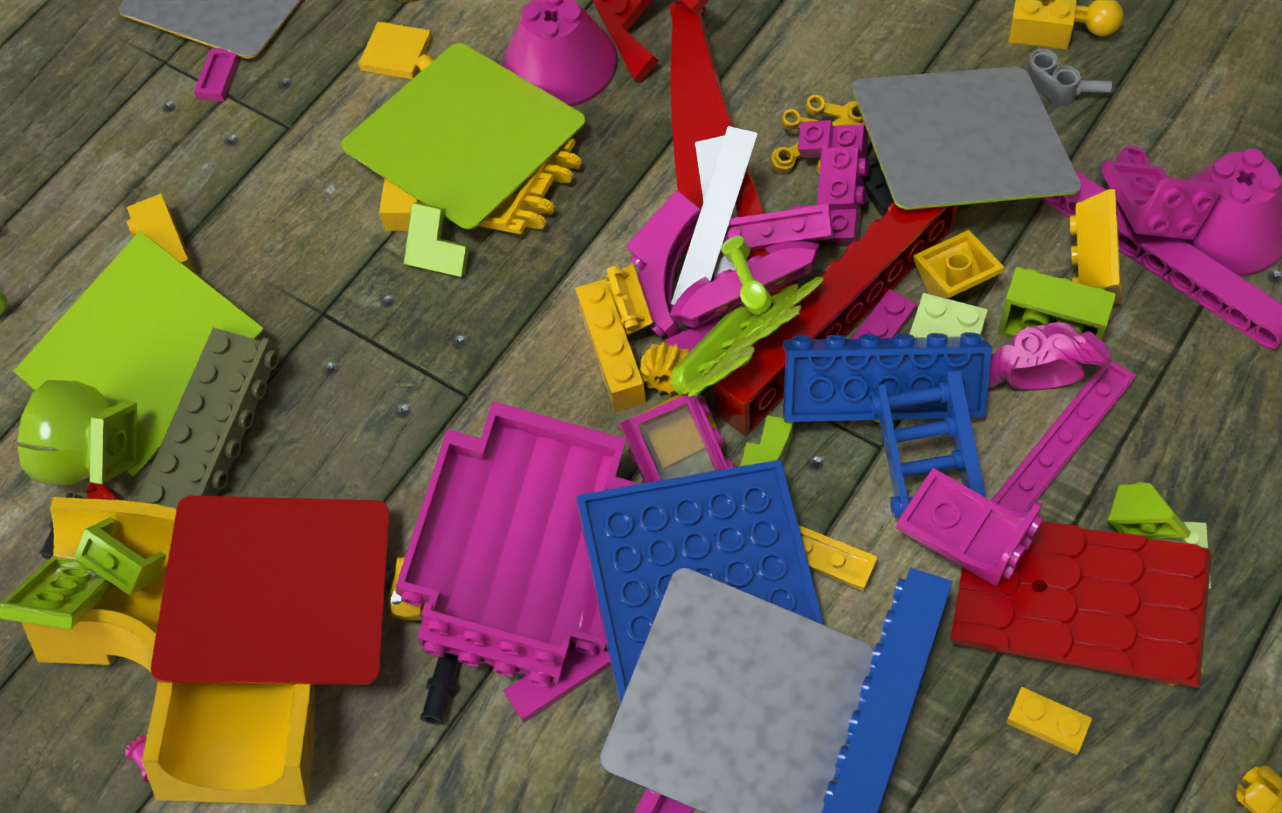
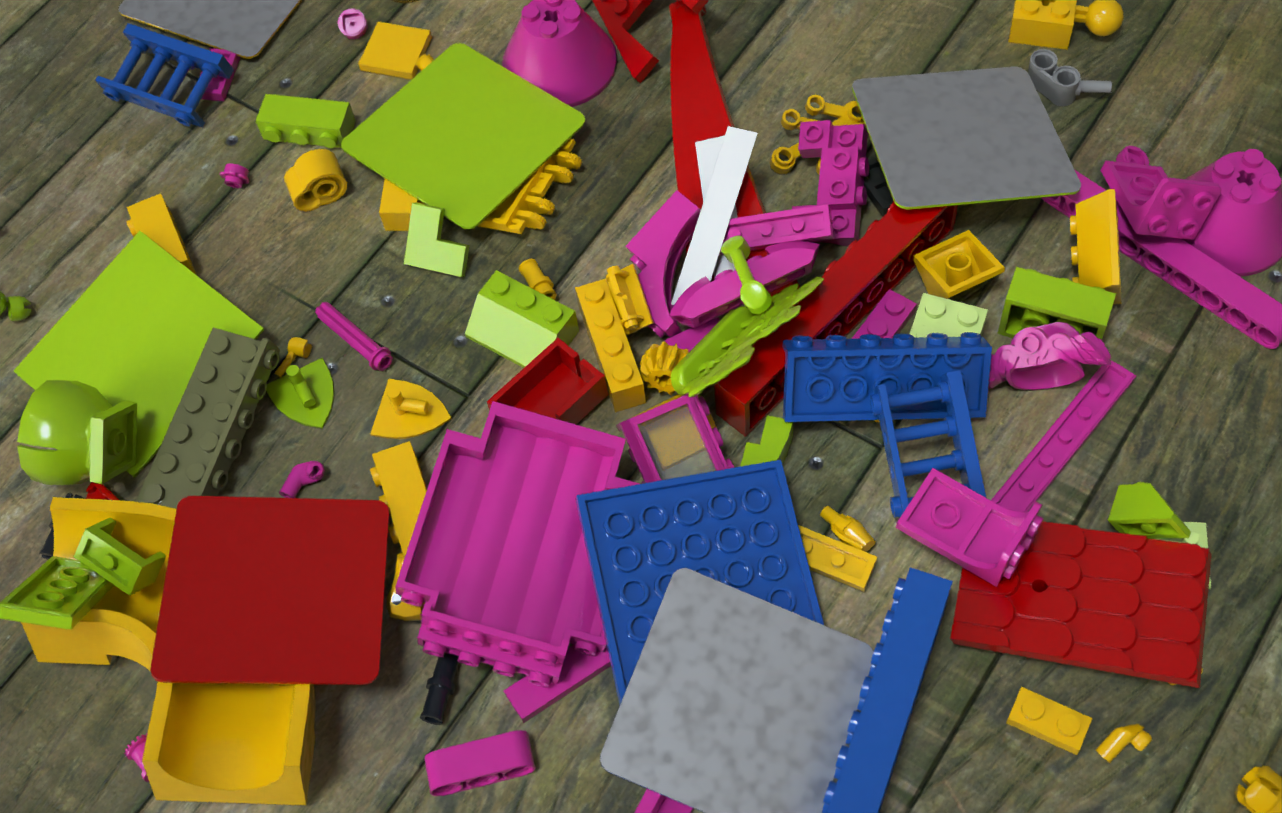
none -> lime hinge [7,296,32,321]
none -> blue fence [95,23,234,128]
none -> dark pink plate [220,163,249,188]
none -> lime brick [255,94,356,148]
none -> lime shield [266,358,334,429]
none -> yellow hand [274,337,312,378]
none -> dark pink arm [279,461,325,498]
none -> yellow piece [284,149,347,212]
none -> dark pink axle [315,302,393,371]
none -> tile [338,9,368,39]
none -> yellow shield [370,379,452,439]
none -> yellow brick [370,441,427,558]
none -> dark pink beam [424,730,535,796]
none -> lime slope [465,270,579,368]
none -> red piece [487,338,608,424]
none -> yellow pin [519,259,557,300]
none -> yellow piece [820,506,876,552]
none -> yellow arm [1095,724,1152,763]

